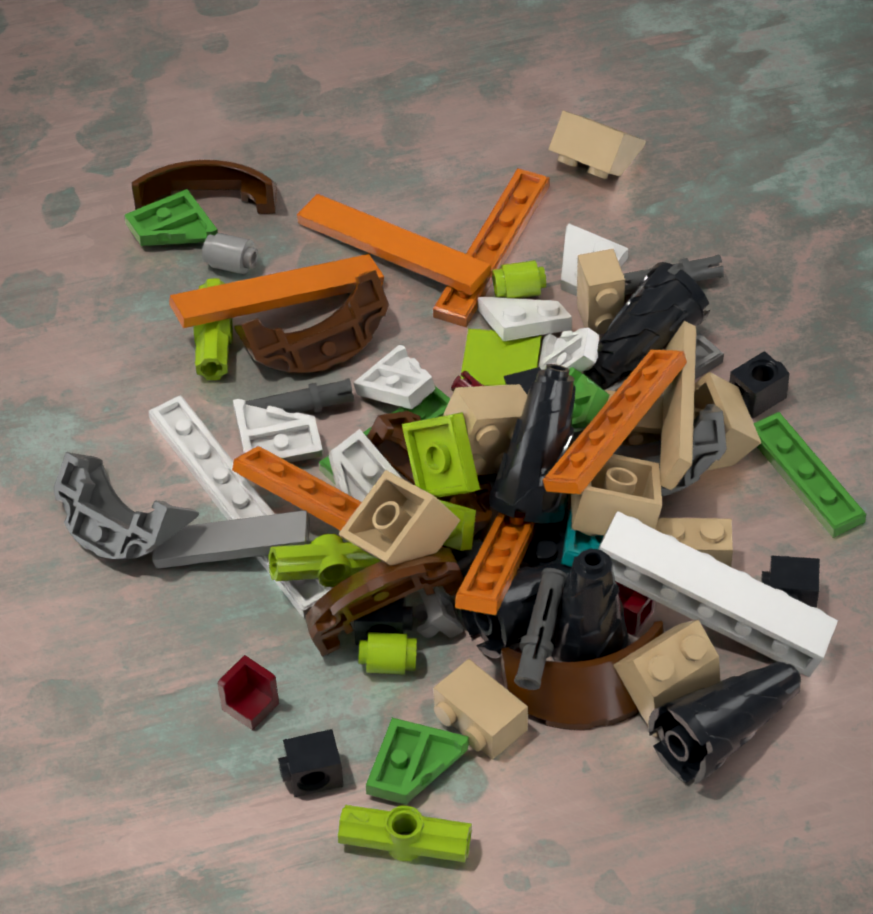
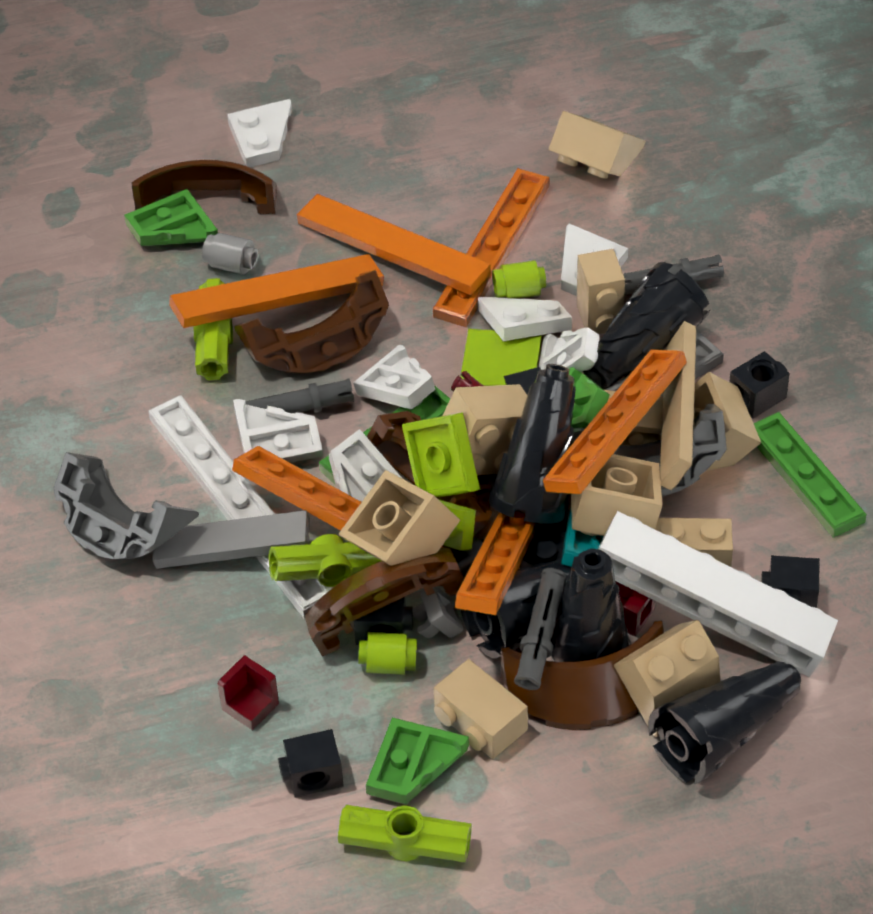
none -> white wing [227,99,292,167]

